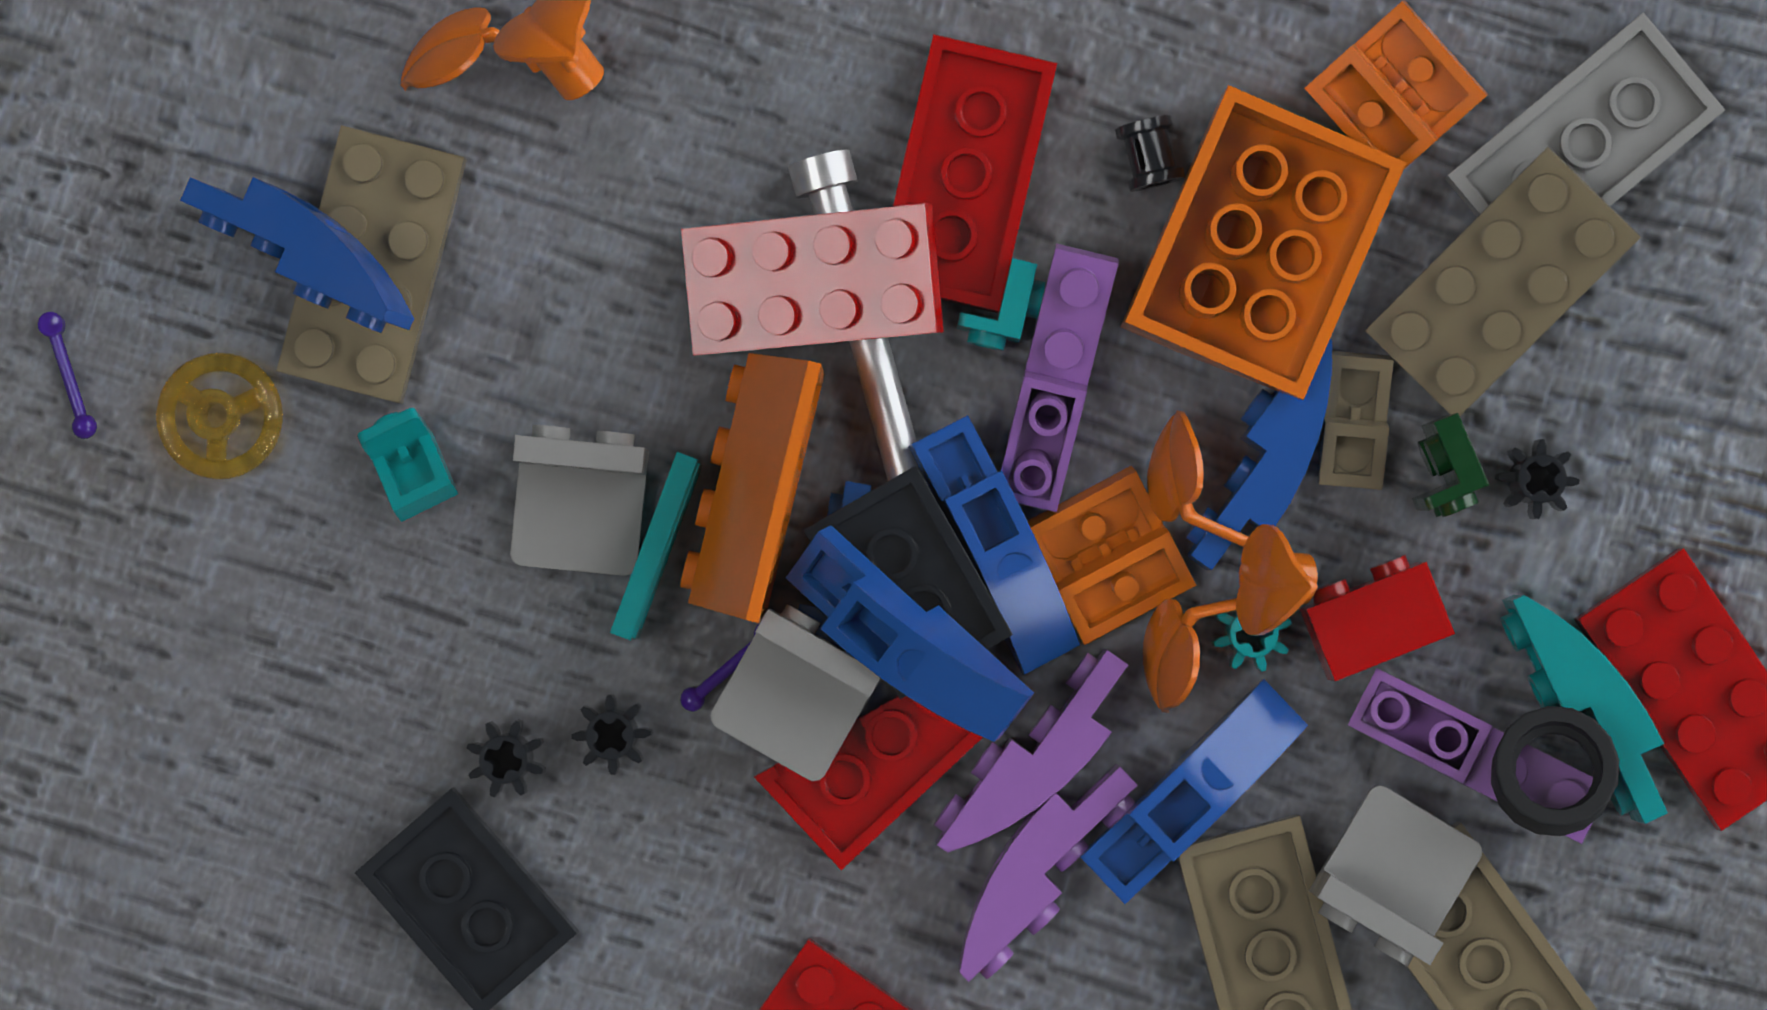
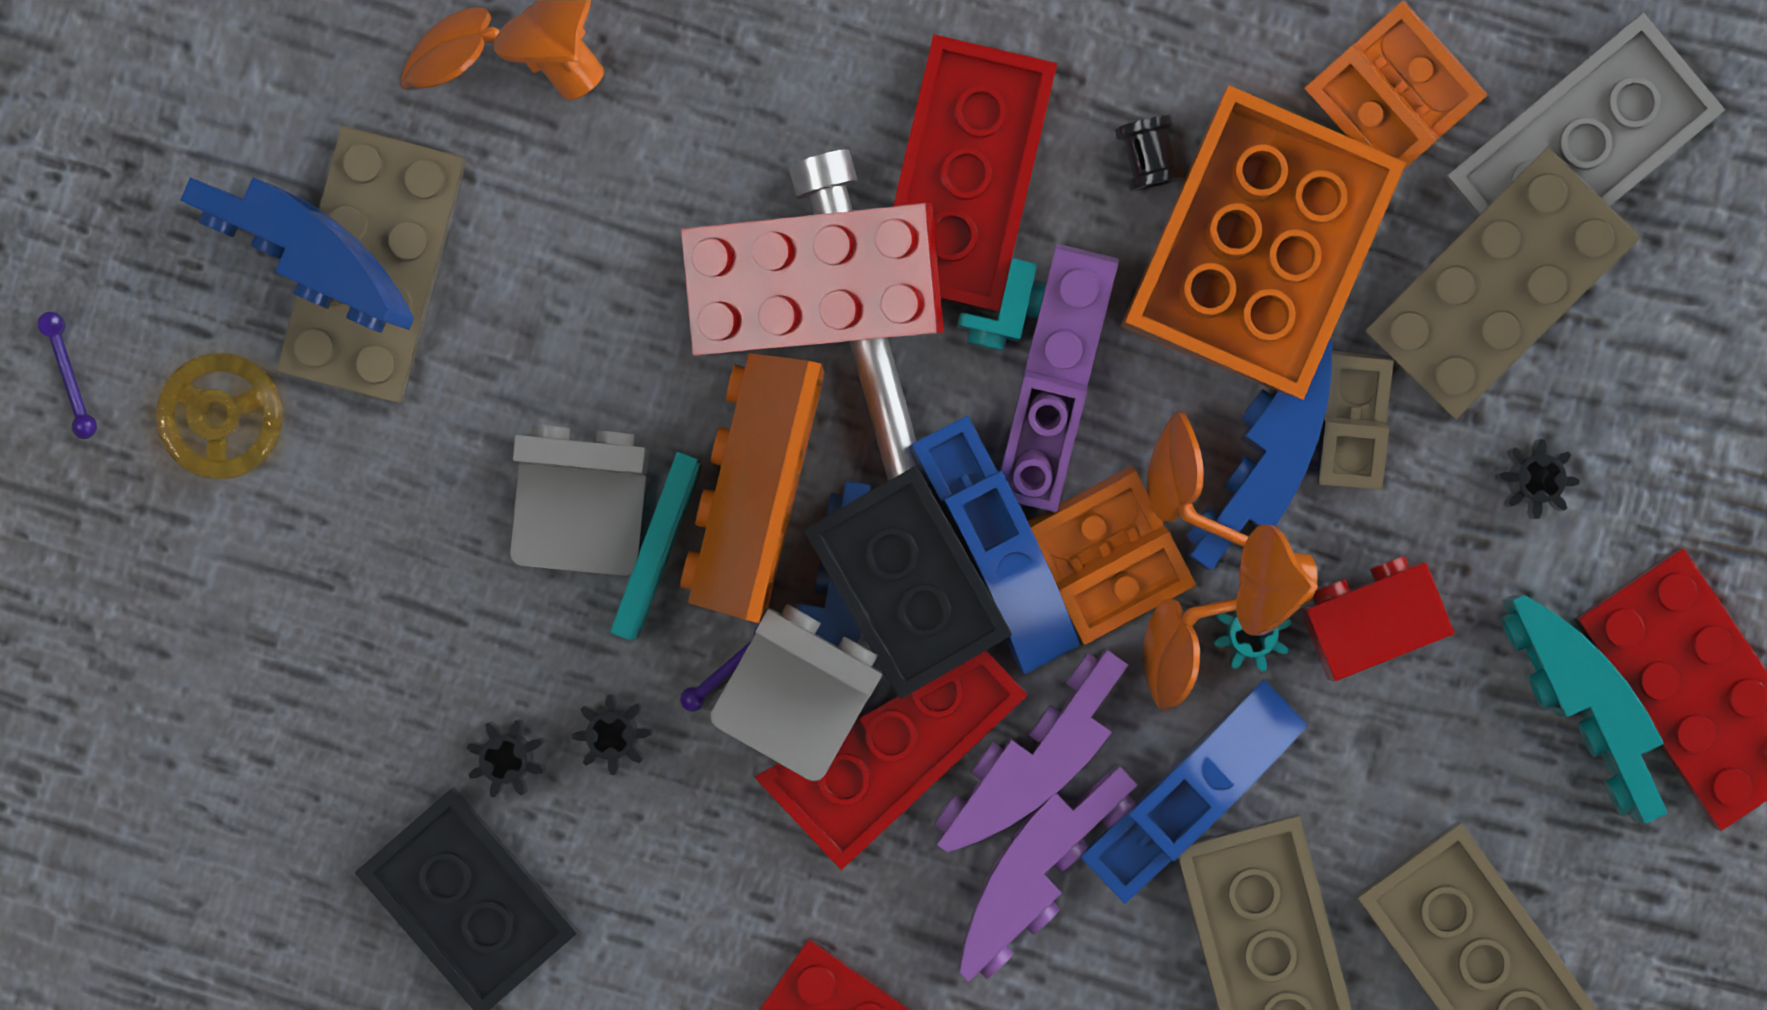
teal bracket [357,408,459,522] -> none
blue slope [786,525,1034,742] -> none
light grey bracket [1309,785,1482,967] -> none
medium lavender slope [1348,668,1594,844] -> none
dark green bracket [1412,413,1489,517] -> none
black tyre [1491,706,1619,836] -> none

